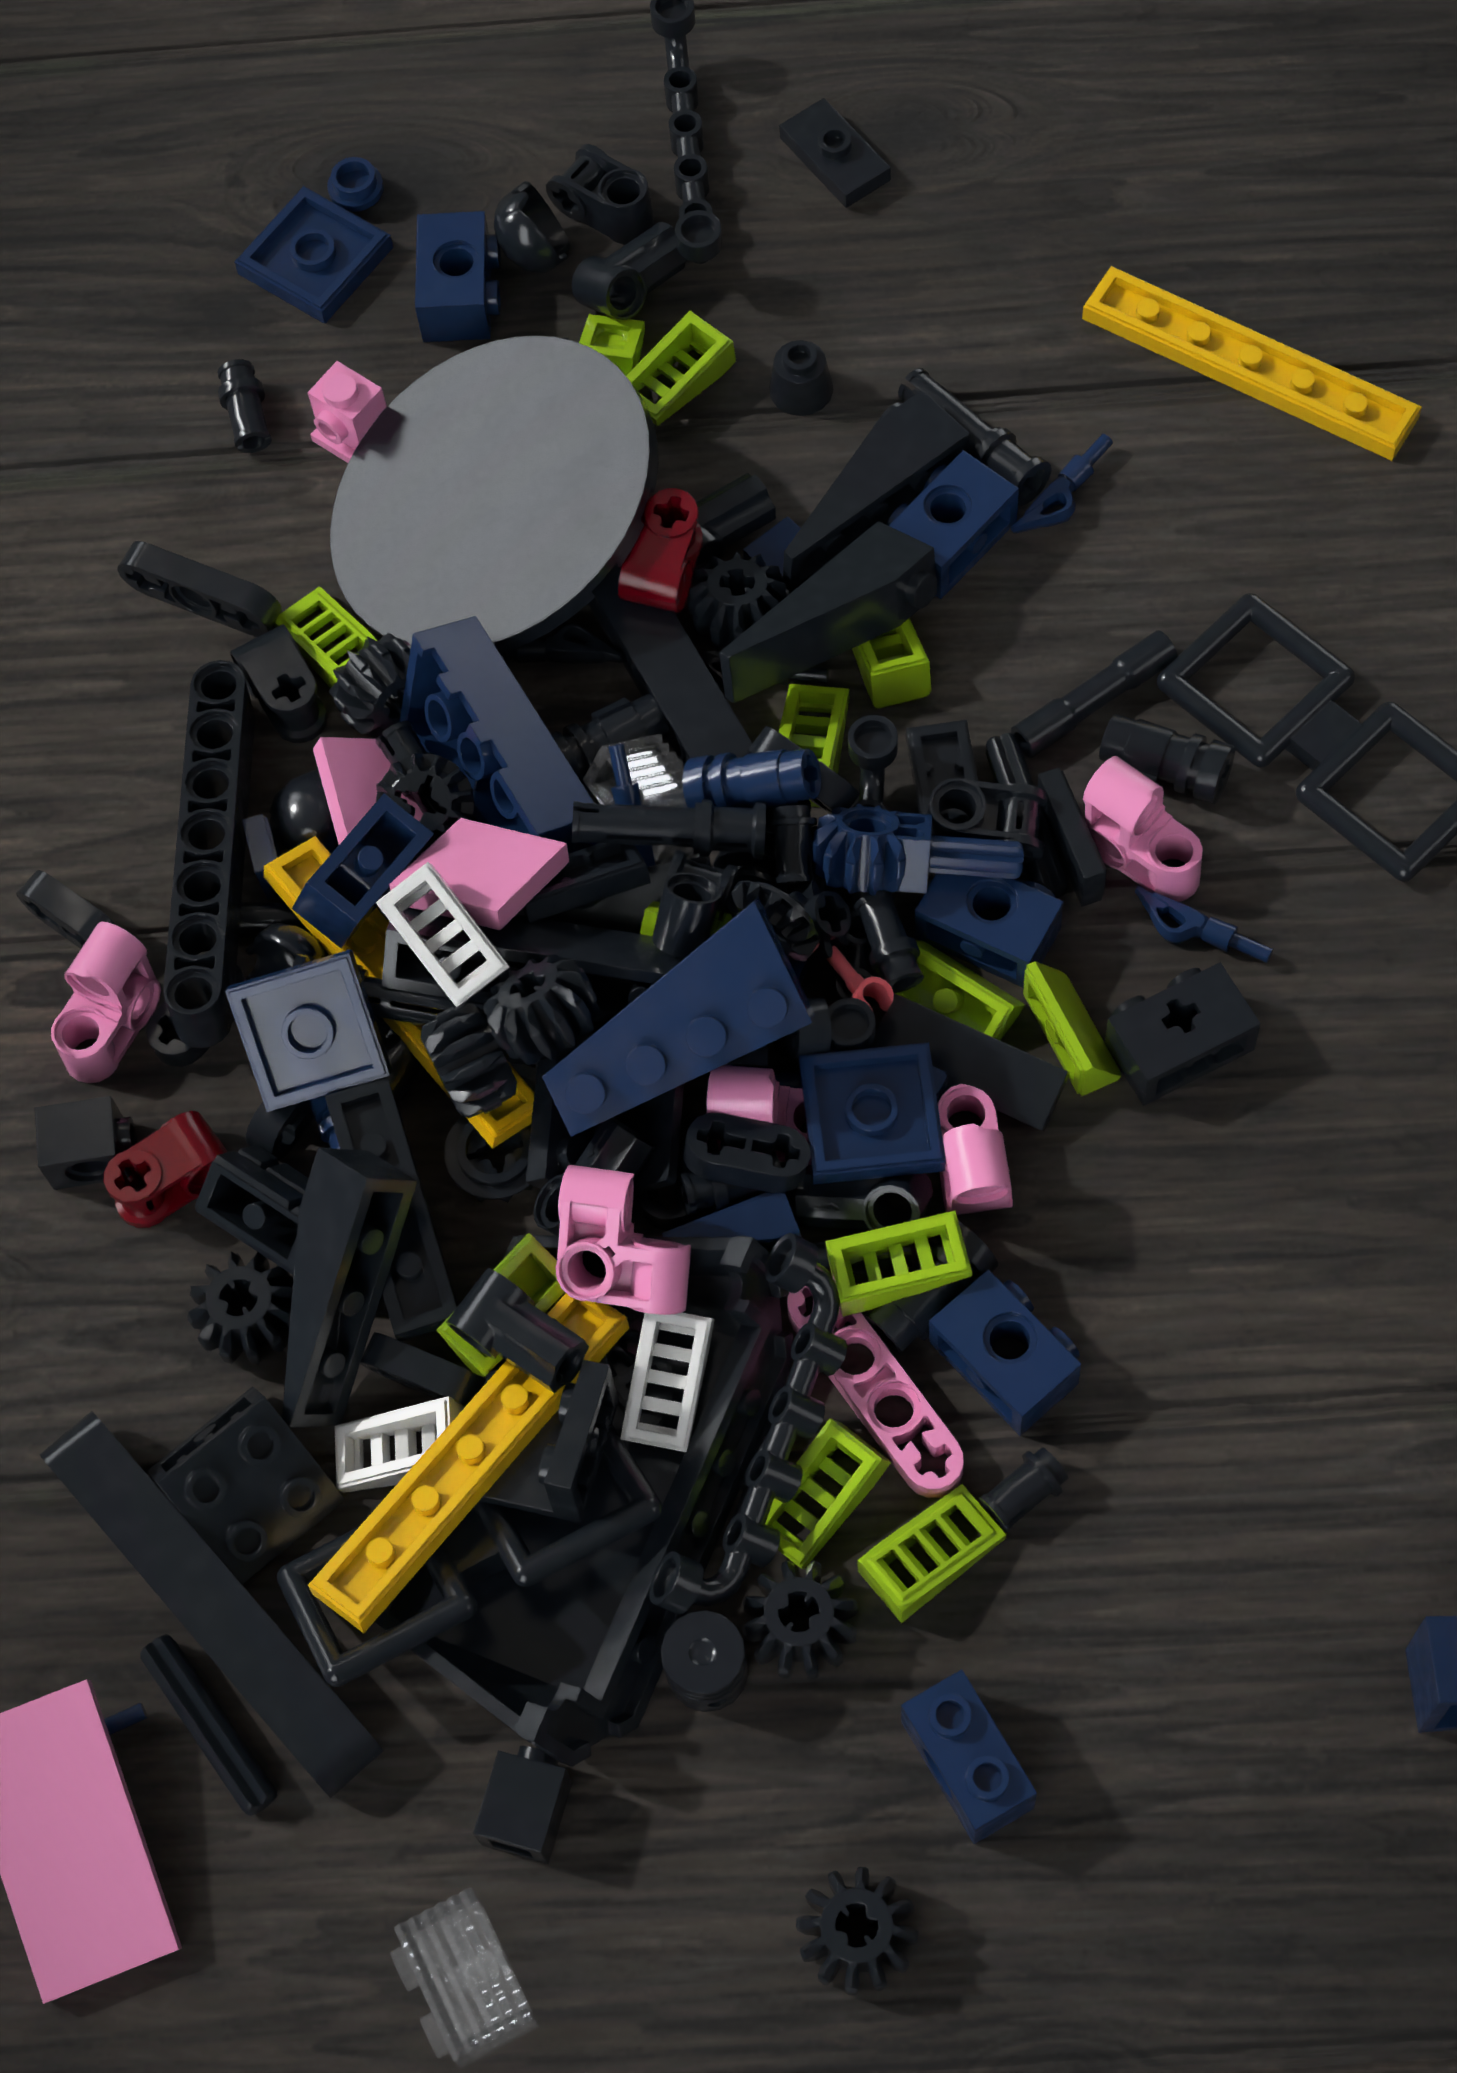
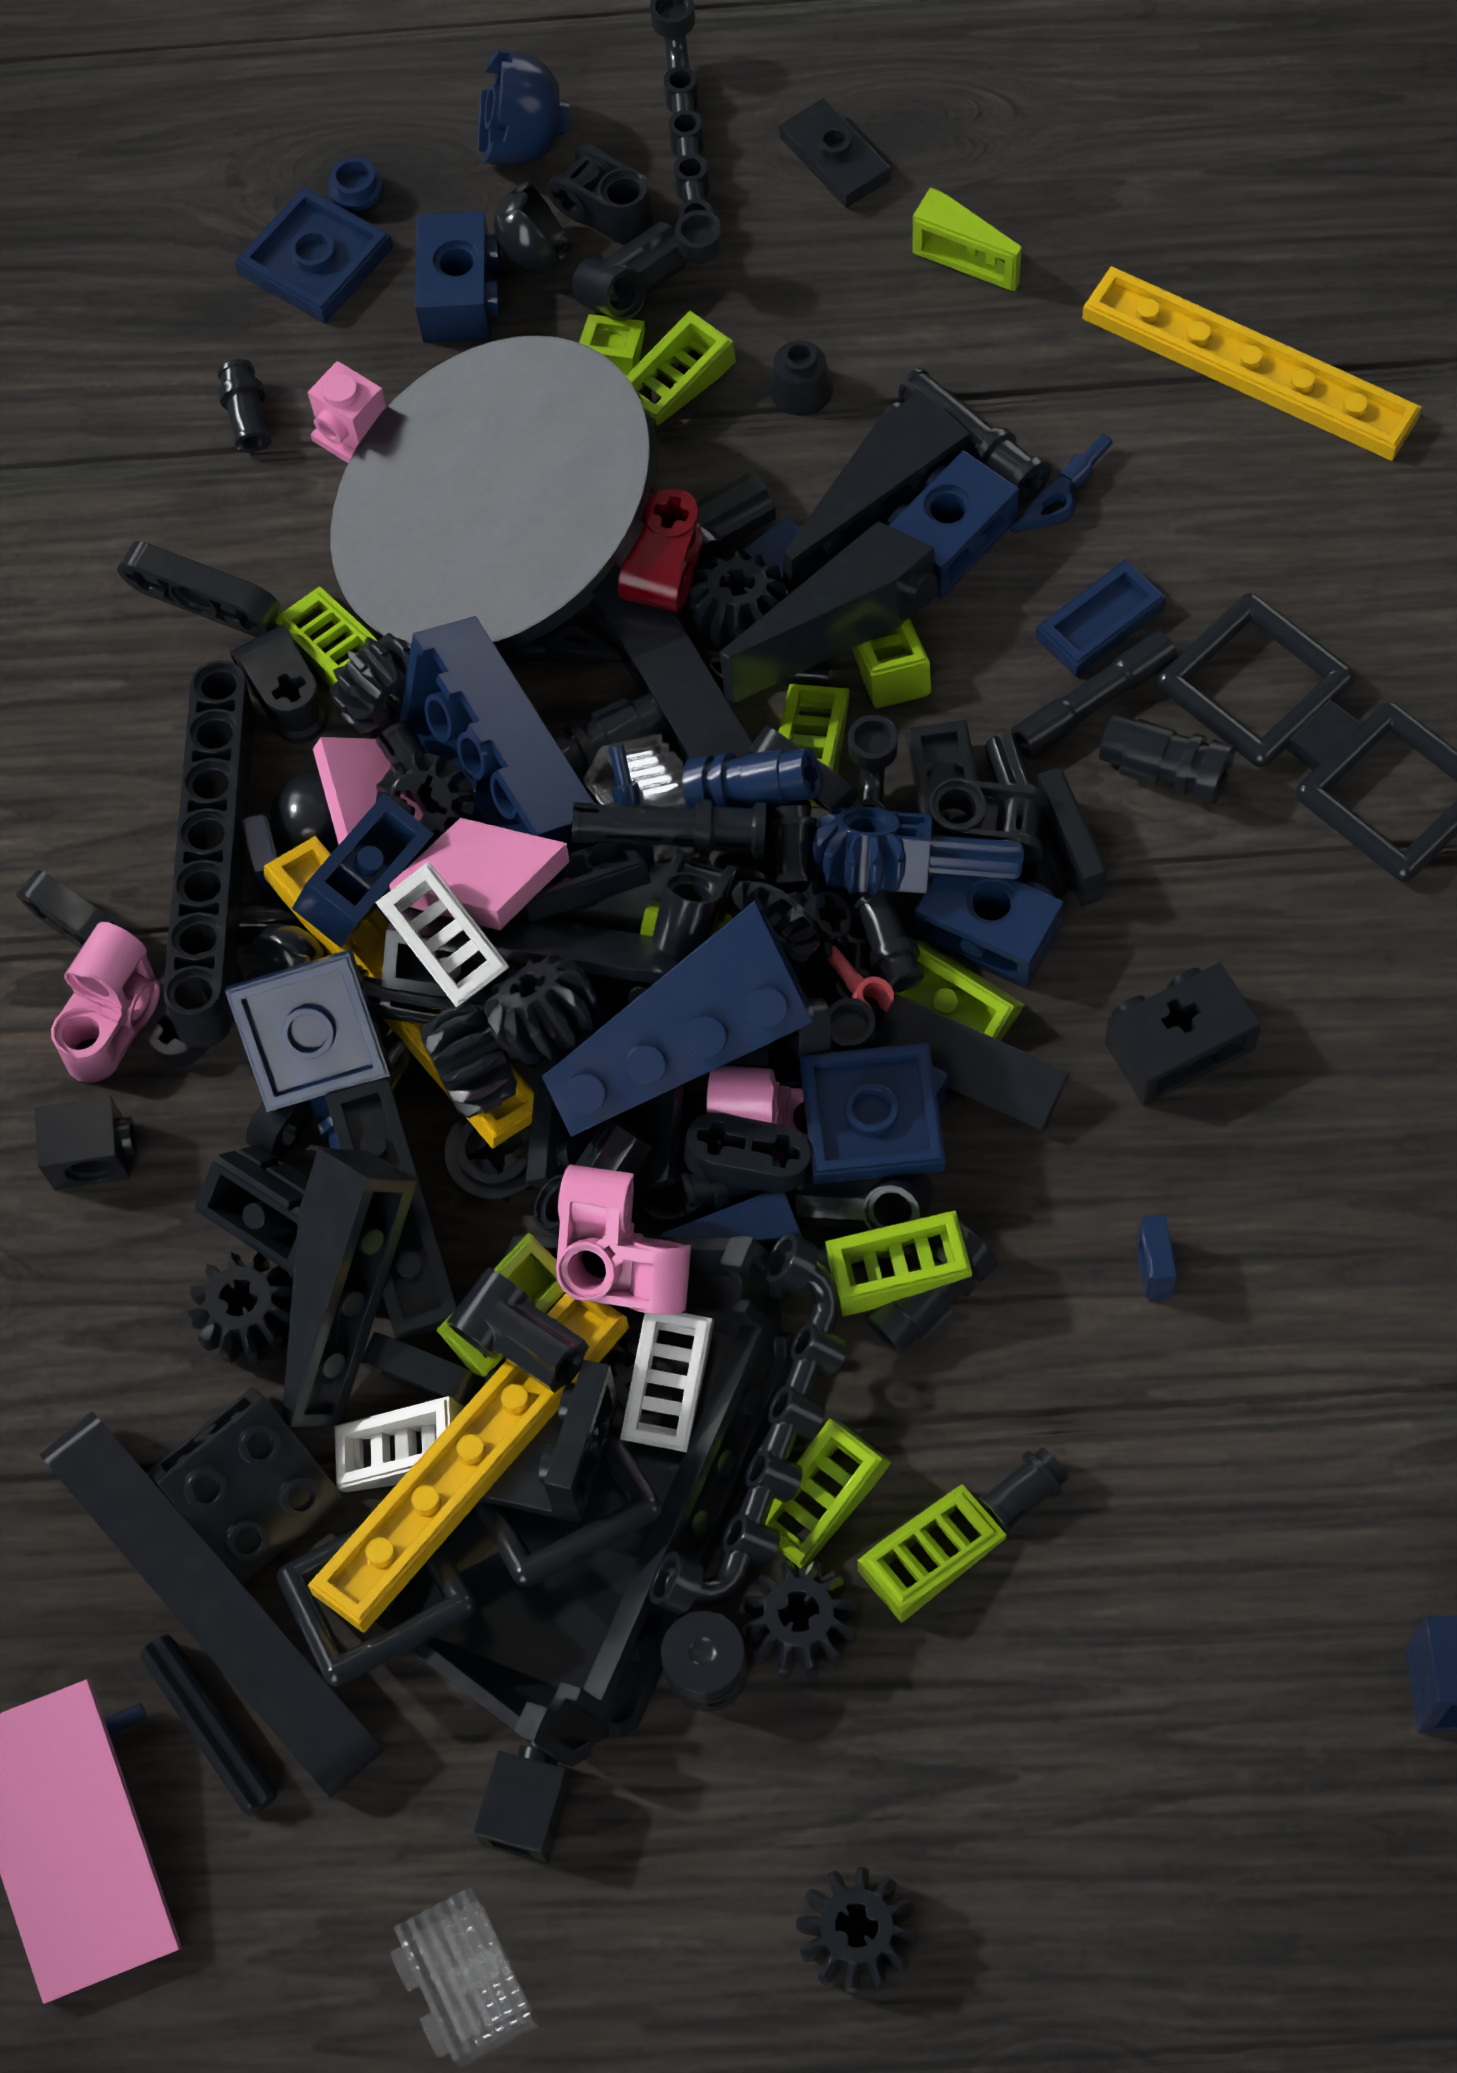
dark red piece [104,1111,228,1228] -> none
bright pink beam [787,1286,964,1498] -> none
dark blue brick [901,1669,1037,1844] -> none
dark blue brick [929,1269,1081,1436] -> none
bright pink piece [938,1084,1013,1215] -> none
lime slope [1023,961,1121,1097] -> none
bright pink piece [1083,756,1203,902] -> none
dark blue hand [1135,885,1273,963] -> none
none -> dark blue cylinder [477,49,569,166]
none -> lime slope [912,187,1022,291]
none -> dark blue tile [1035,559,1167,677]
none -> dark blue tile [1136,1214,1177,1301]

